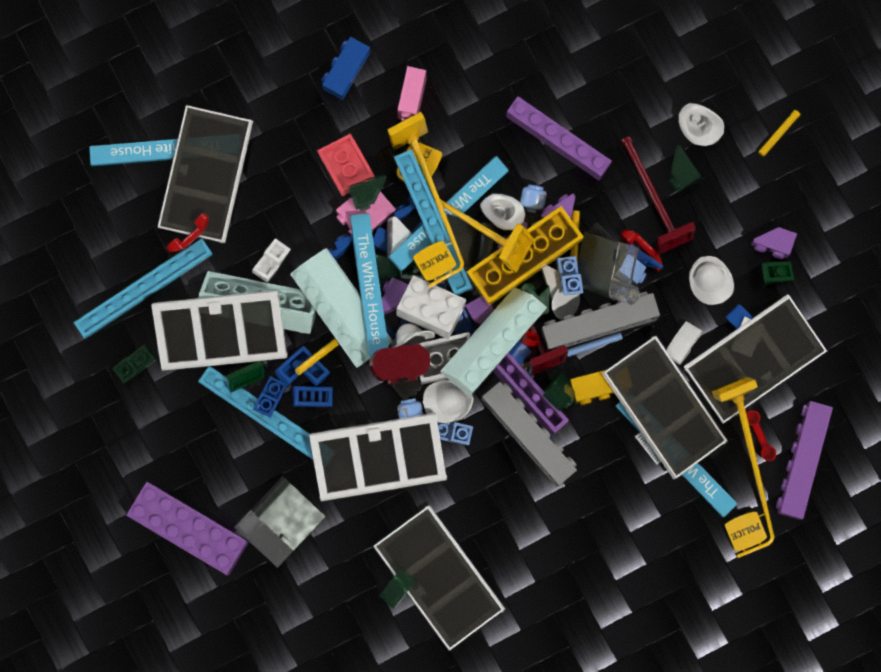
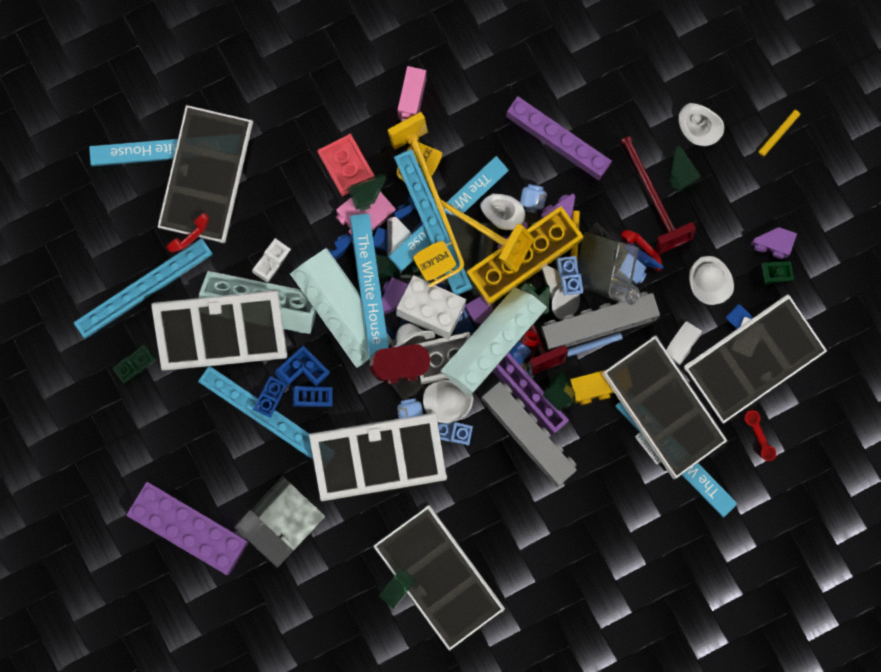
dark green tile [226,361,265,393] -> none
yellow bar [295,338,339,375] -> none
blue brick [321,37,371,100] -> none
yellow piece [712,377,774,558] -> none
medium lavender brick [776,401,833,520] -> none

